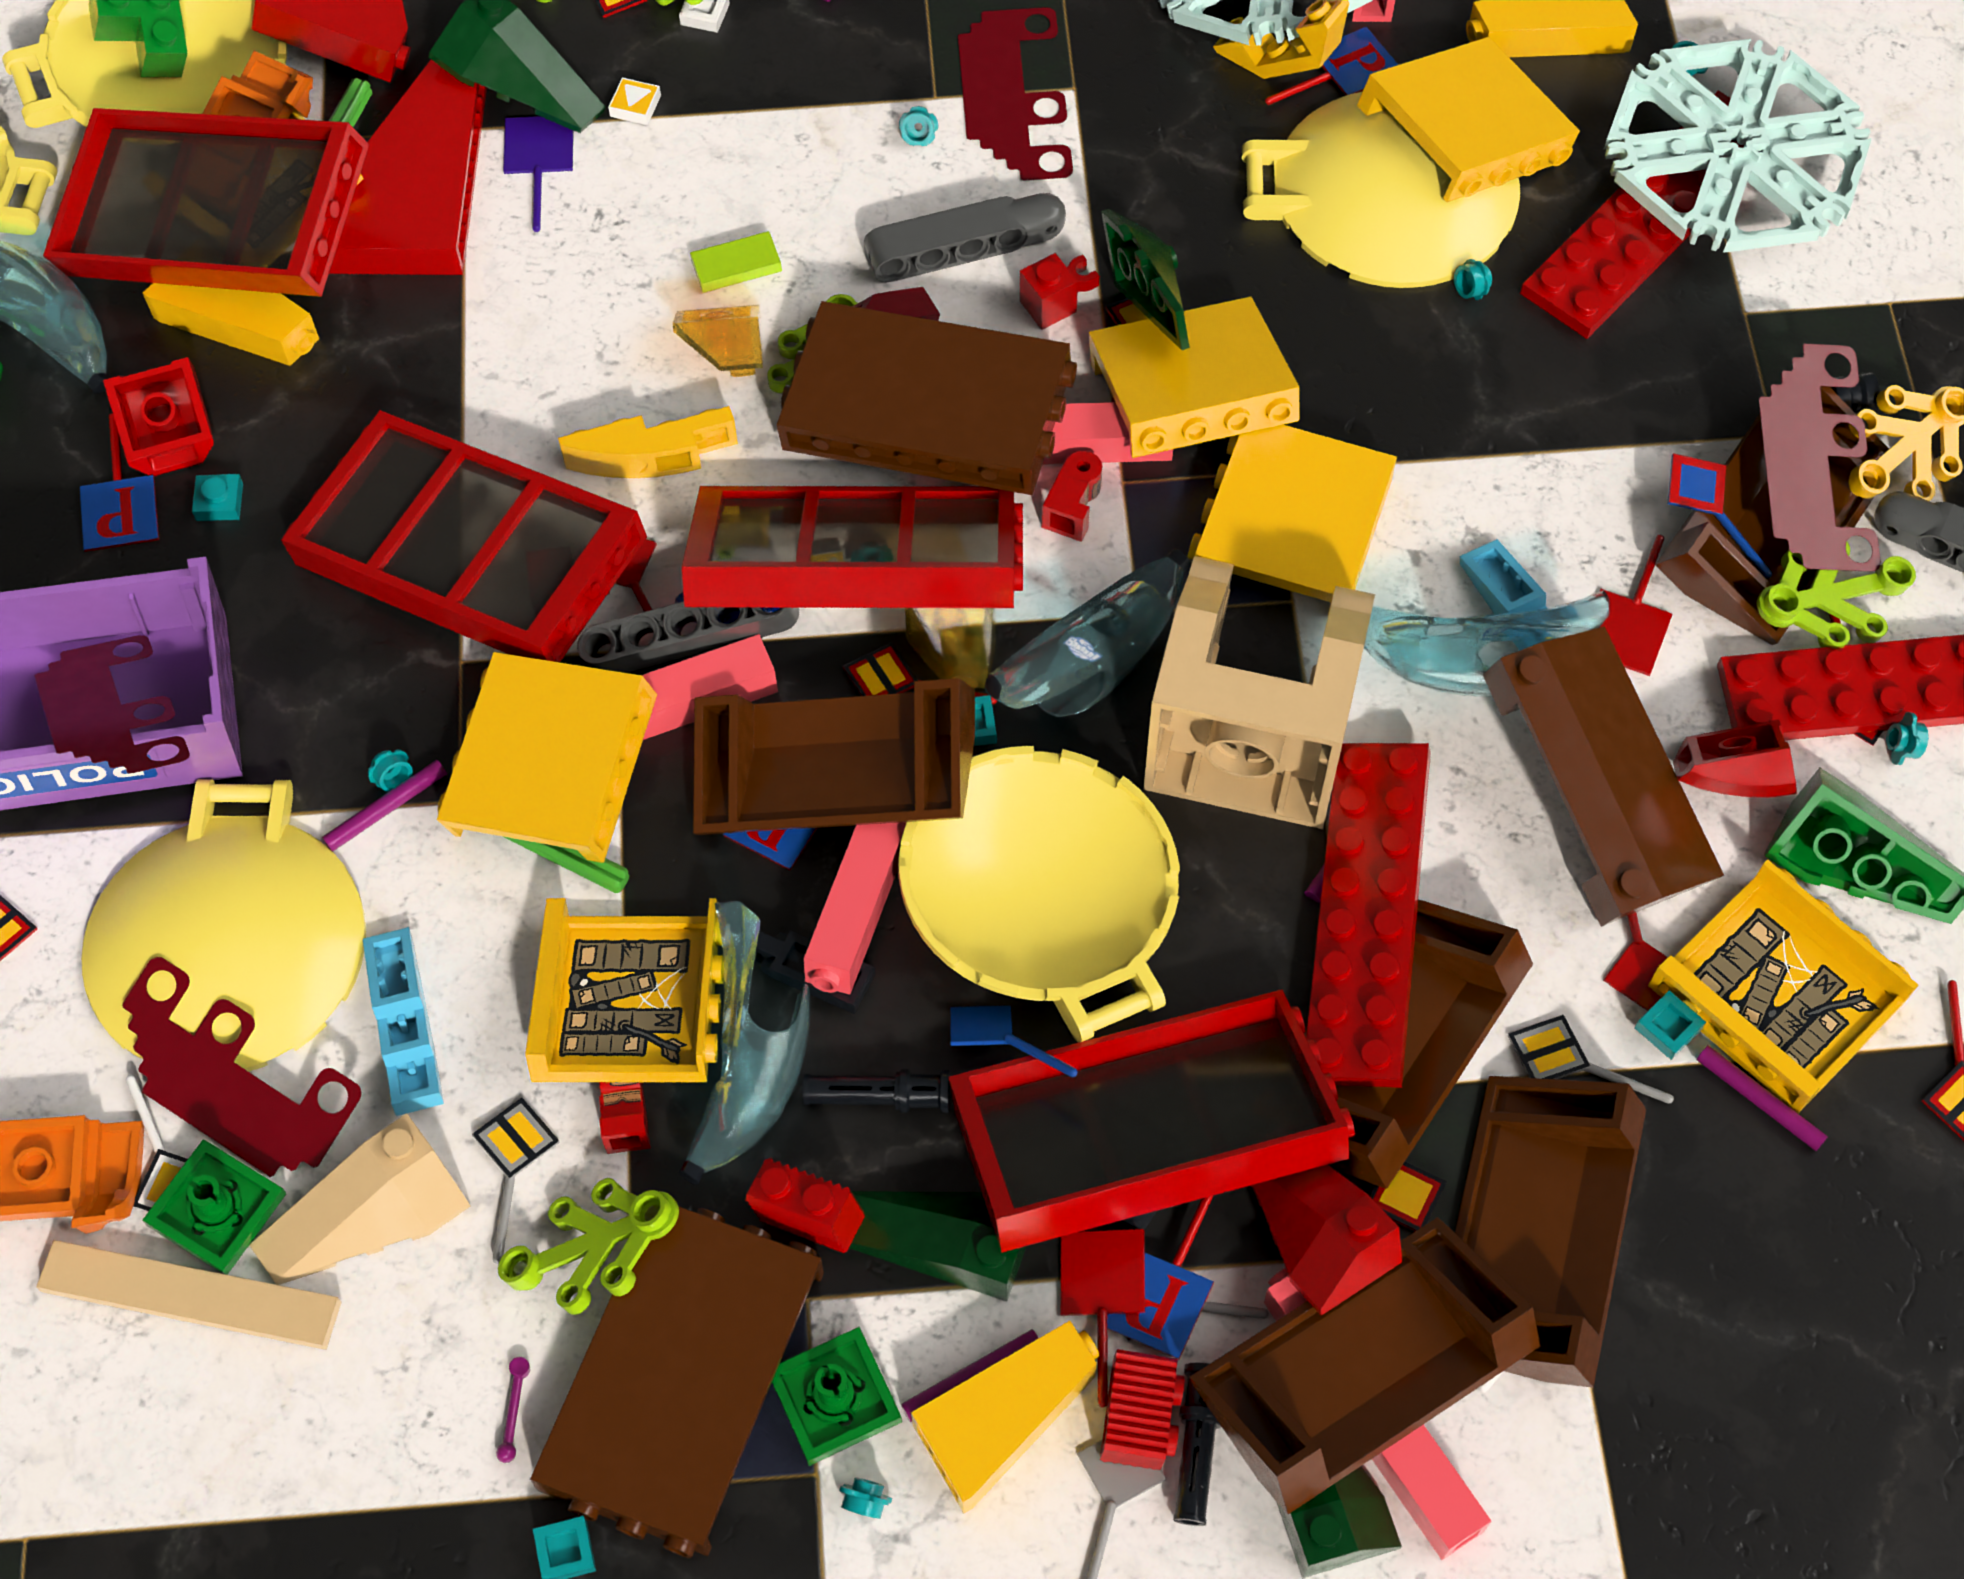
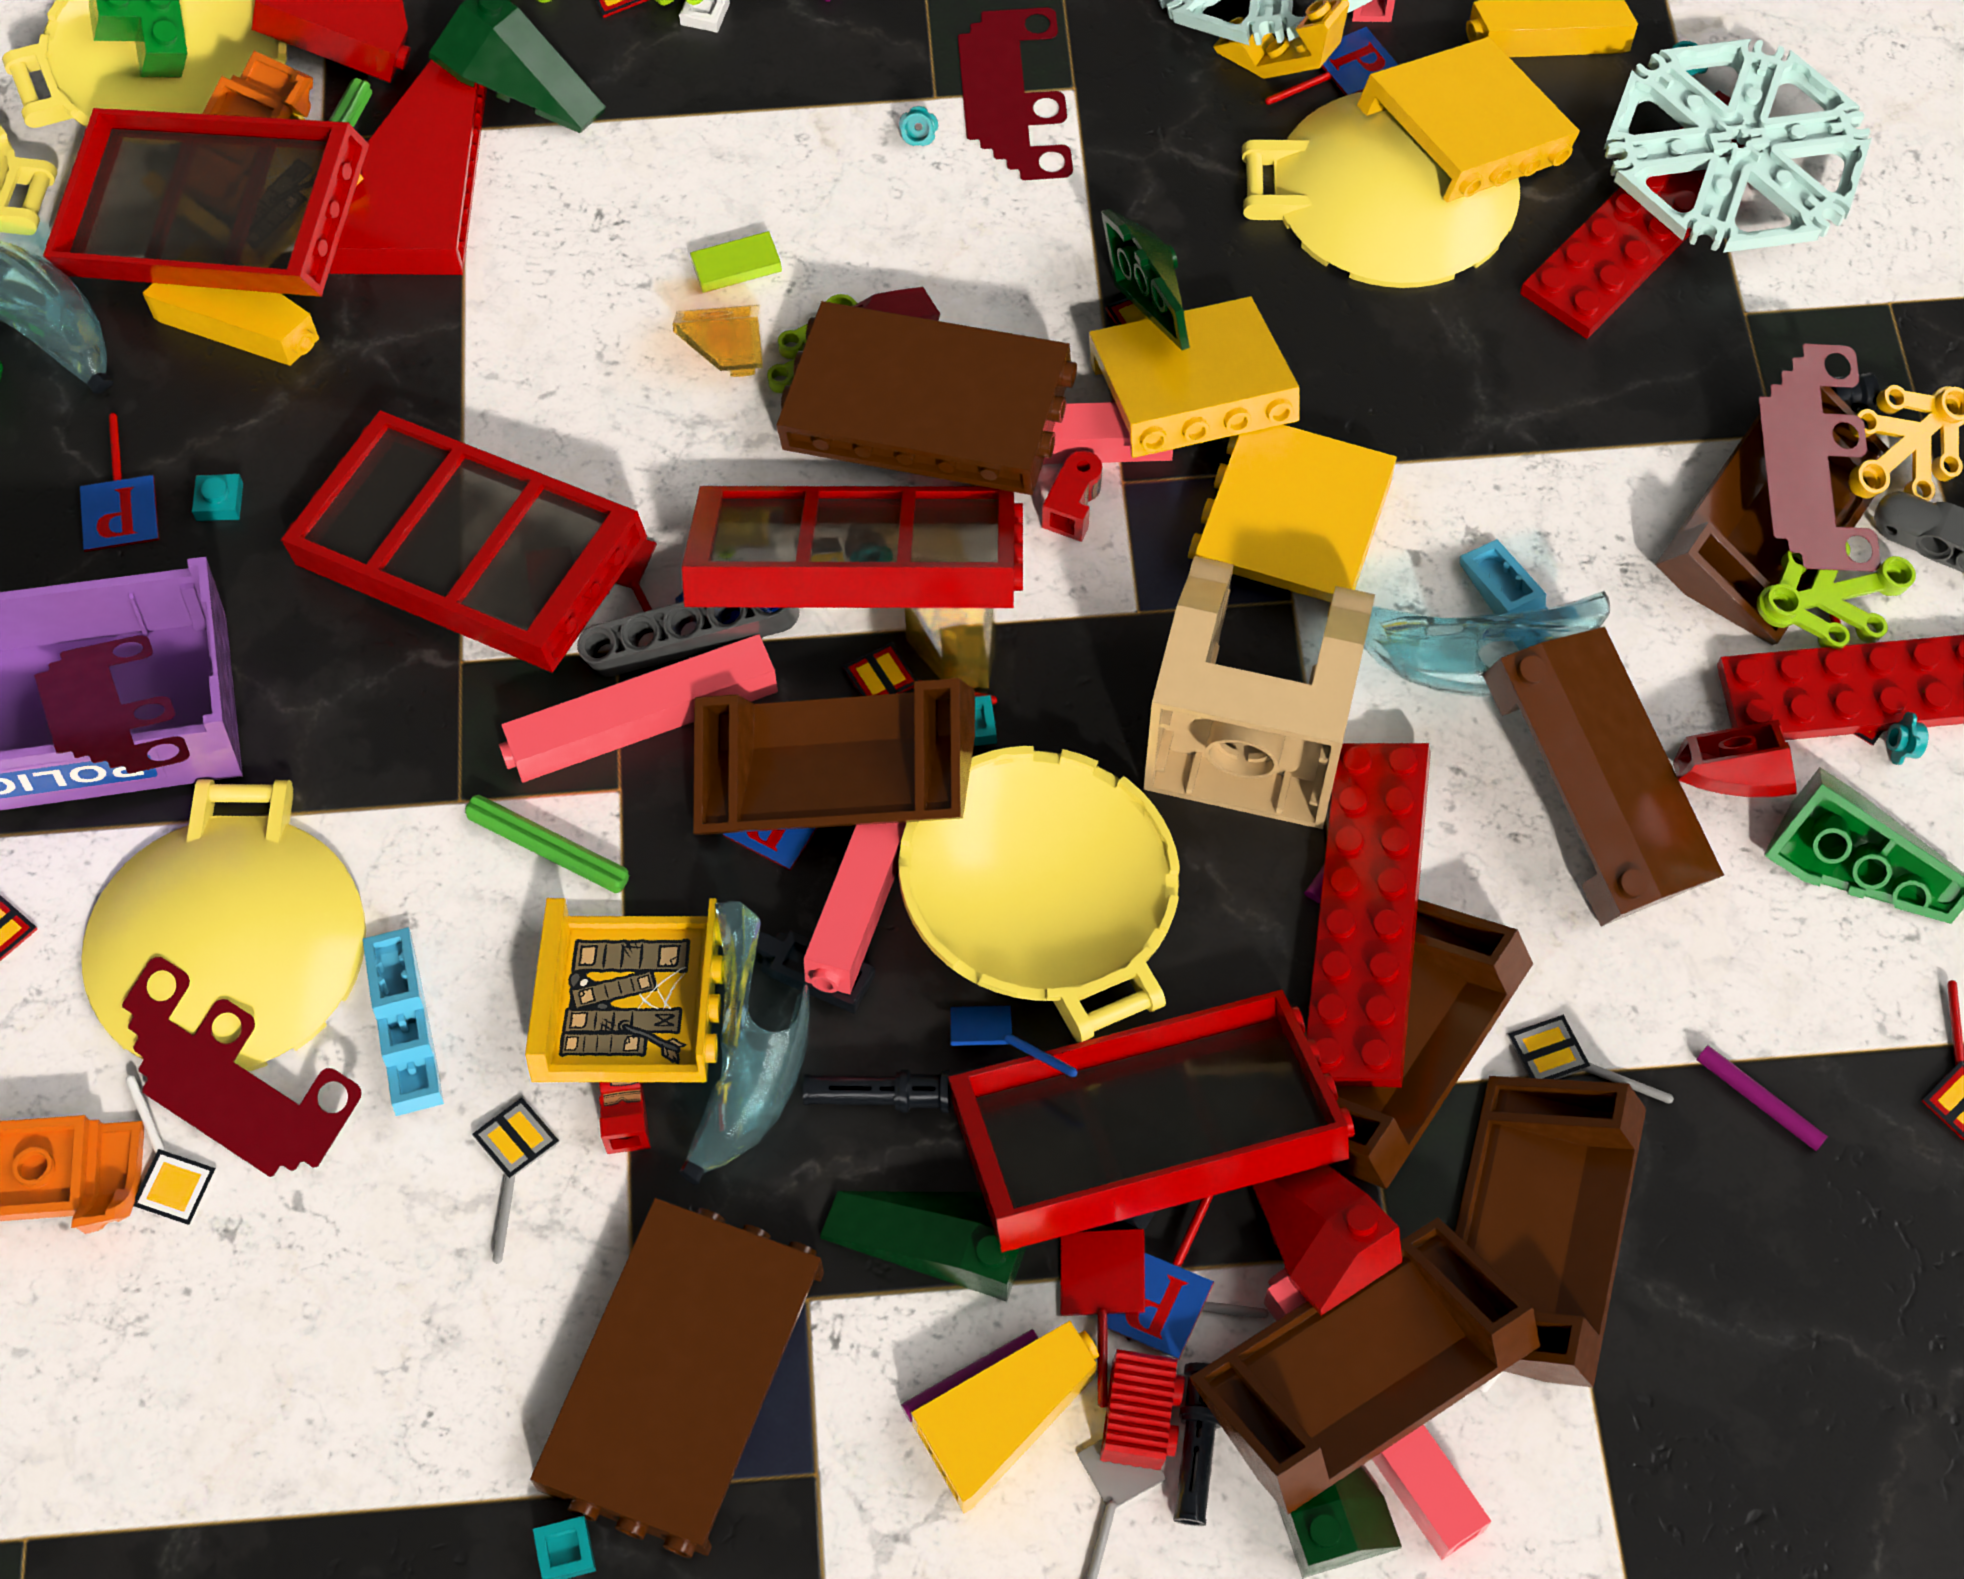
tan tile [36,1240,342,1350] -> none
red slope [103,357,214,476] -> none
green plate [142,1139,286,1275] -> none
tan wedge [249,1113,471,1285] -> none
magenta bar [322,759,447,852] -> none
teal plate [368,749,413,792] -> none
yellow panel [436,652,657,863] -> none
magenta hinge [496,1357,530,1463] -> none
lime plant [498,1178,679,1315] -> none
dark purple piece [504,116,574,232] -> none
yellow slope [558,406,738,478] -> none
tile [608,77,661,125] -> none
red brick [746,1157,865,1253] -> none
green plate [772,1327,902,1466] -> none
teal plate [839,1477,893,1519] -> none
dark grey piece [863,193,1066,282] -> none
clear light blue piece [984,548,1192,717] -> none
red brick [1020,253,1100,330] -> none
piece [1370,1162,1447,1232] -> none
teal plate [1454,259,1492,300] -> none
red piece [1585,534,1673,676] -> none
red piece [1603,913,1668,1011] -> none
teal plate [1634,990,1706,1060] -> none
yellow panel [1648,859,1919,1114] -> none
piece [1667,453,1772,579] -> none

